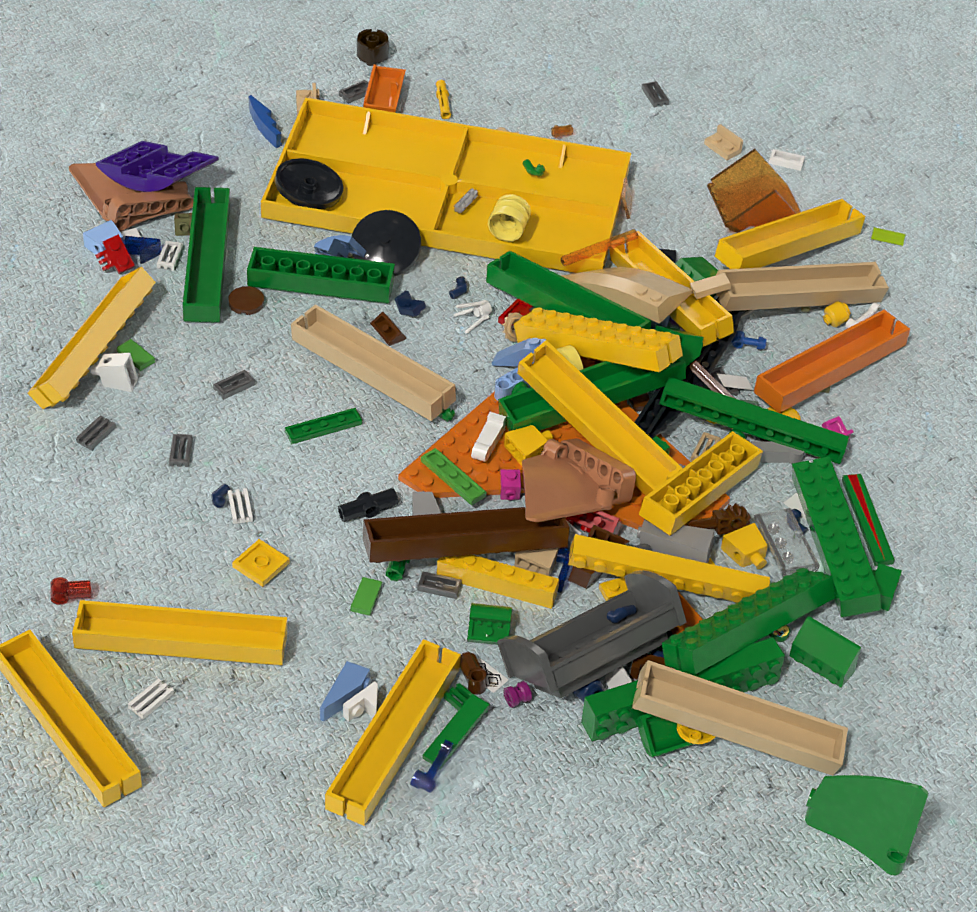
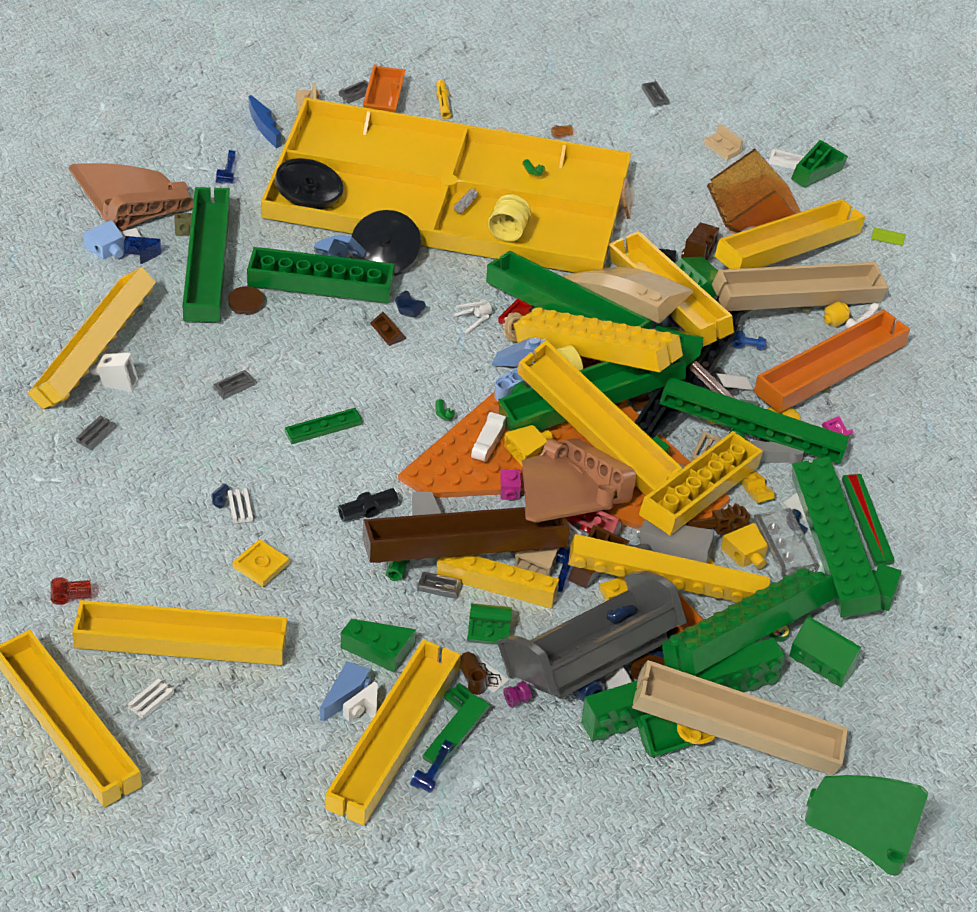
dark purple slope [95,141,219,192] -> none
red hinge [95,234,135,274] -> none
bright green tile [117,339,155,371] -> none
white tile [157,241,183,271] -> none
flat silver tile [169,434,193,467] -> none
tan piece [291,304,456,421] -> none
bright green tile [351,577,382,616] -> none
dark brown brick [356,29,389,66] -> none
bright green tile [421,448,486,506] -> none
dark blue arm [449,276,468,299] -> none
clear orange axle [560,229,638,266] -> none
tan tile [690,273,731,299] -> none
none -> clear blue brick [215,150,236,183]
none -> green wedge [341,619,416,673]
none -> reddish brown wedge [681,222,720,261]
none -> yellow slope [740,472,775,503]
none -> green wedge [791,140,848,187]

